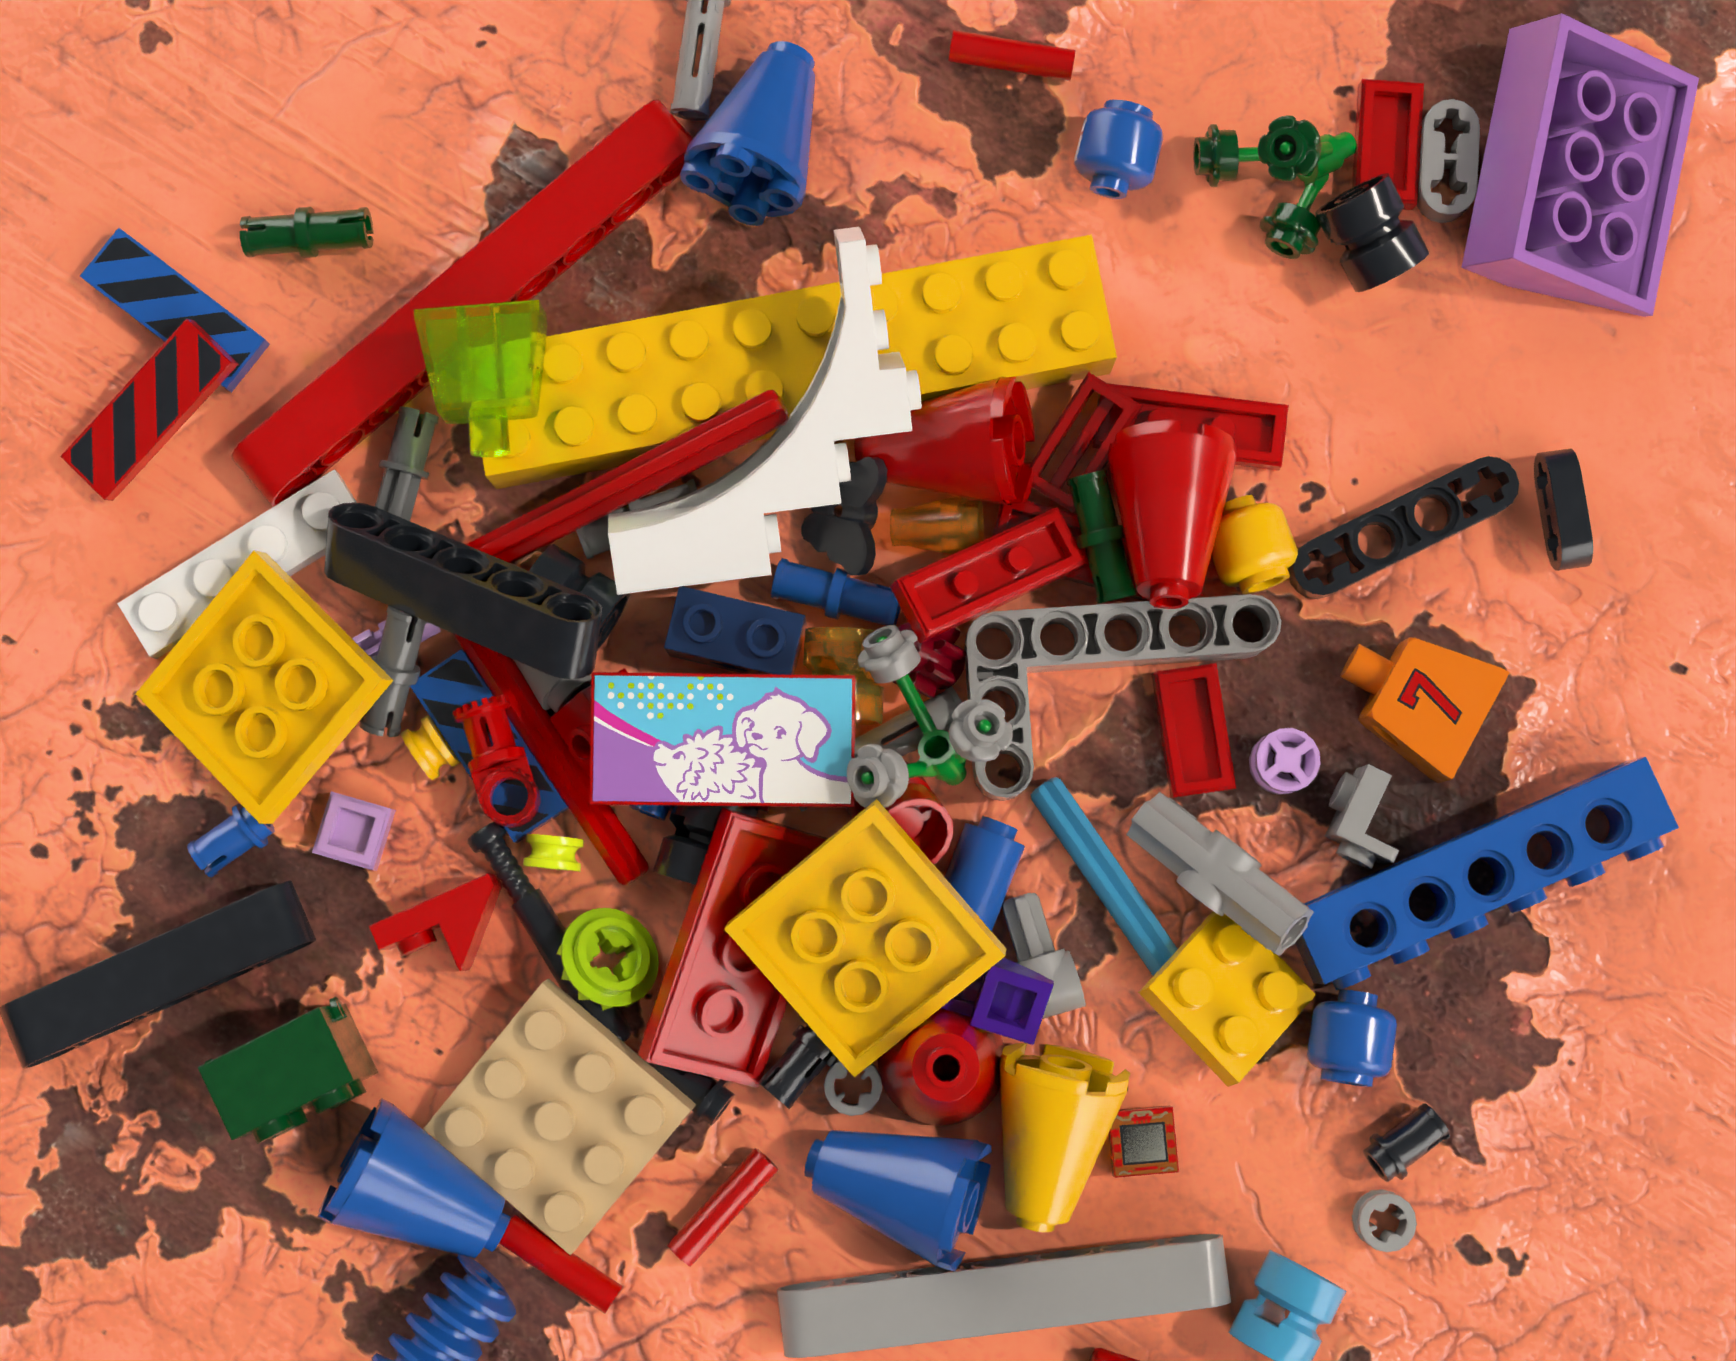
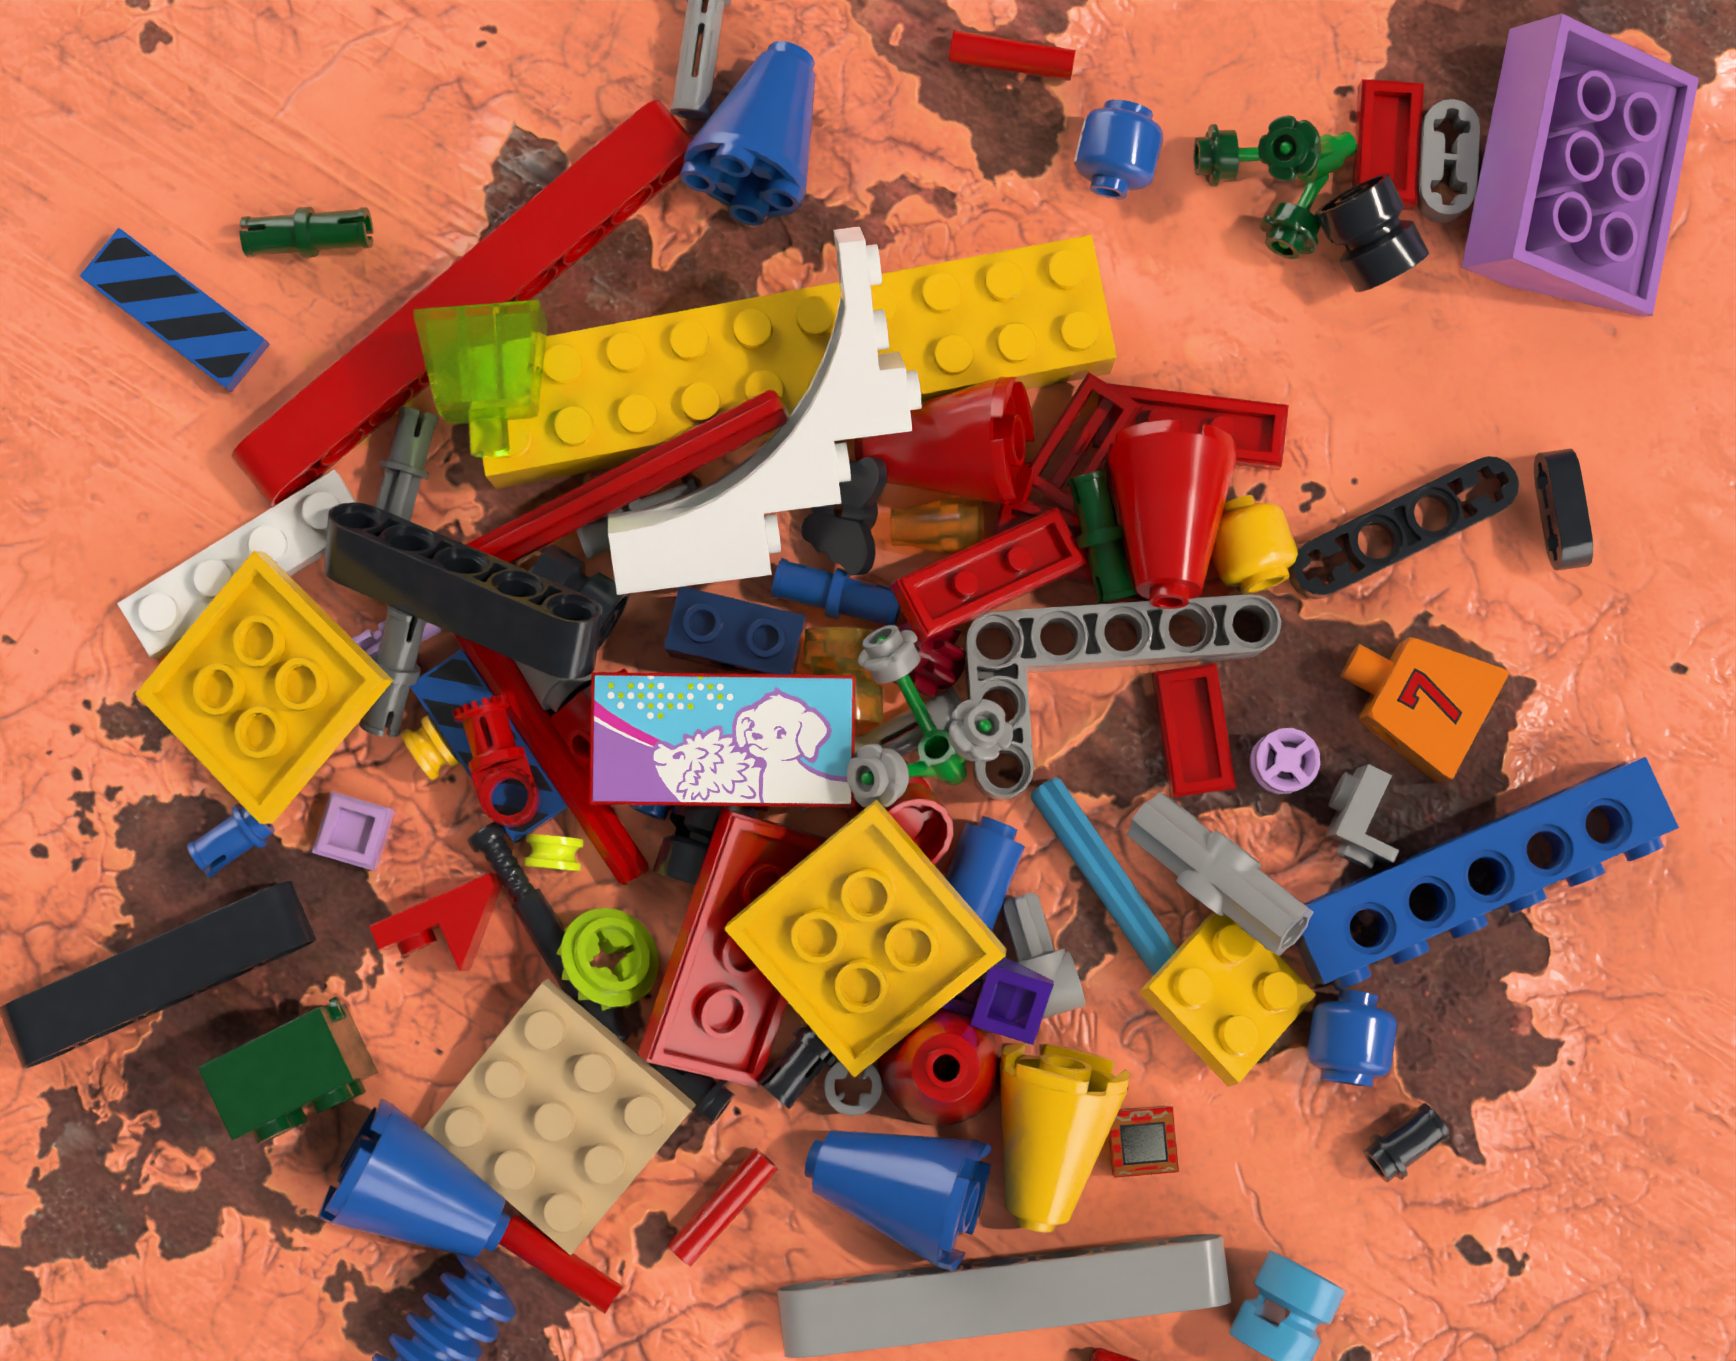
red tile [60,319,239,501] -> none
light grey bush [1352,1189,1417,1252] -> none

